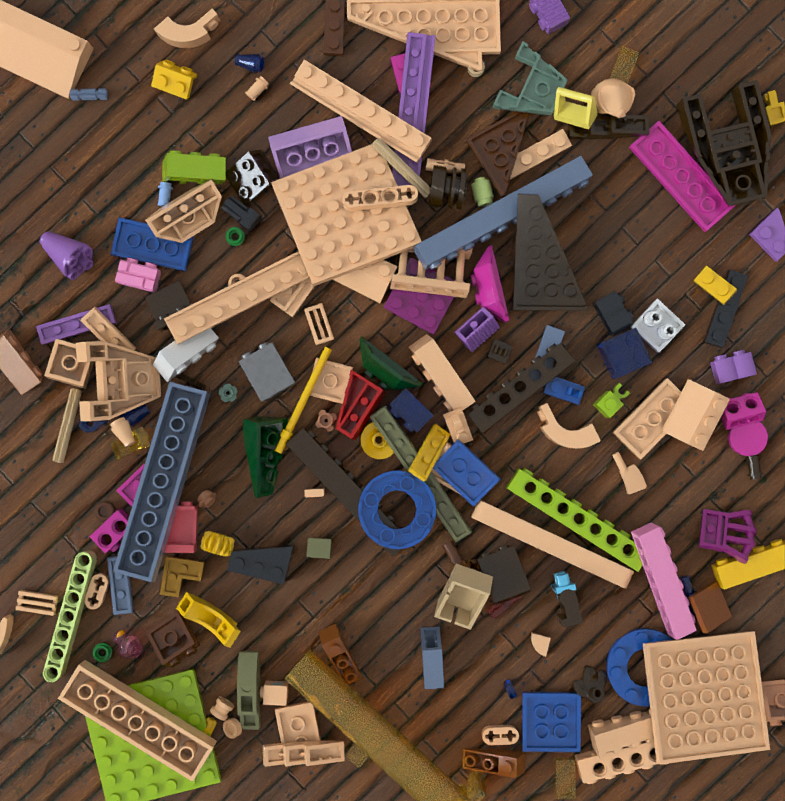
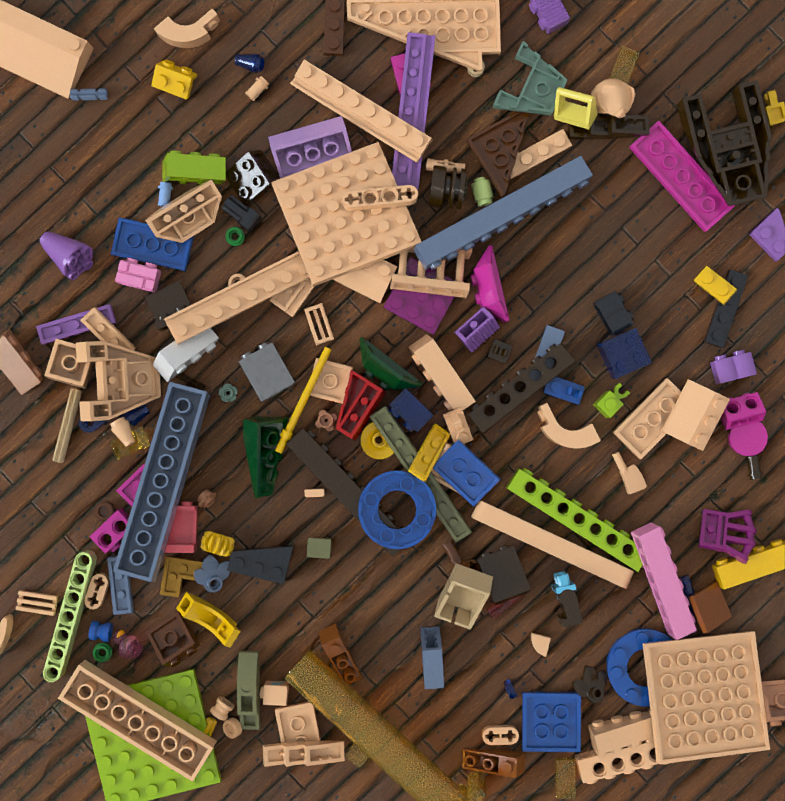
tan axle [372,138,431,198] -> none
dark brown wing [512,193,588,311] -> none
white plate [630,299,685,353] -> none
none -> blue wheel [88,620,113,642]
none -> sand blue plate [194,555,230,592]

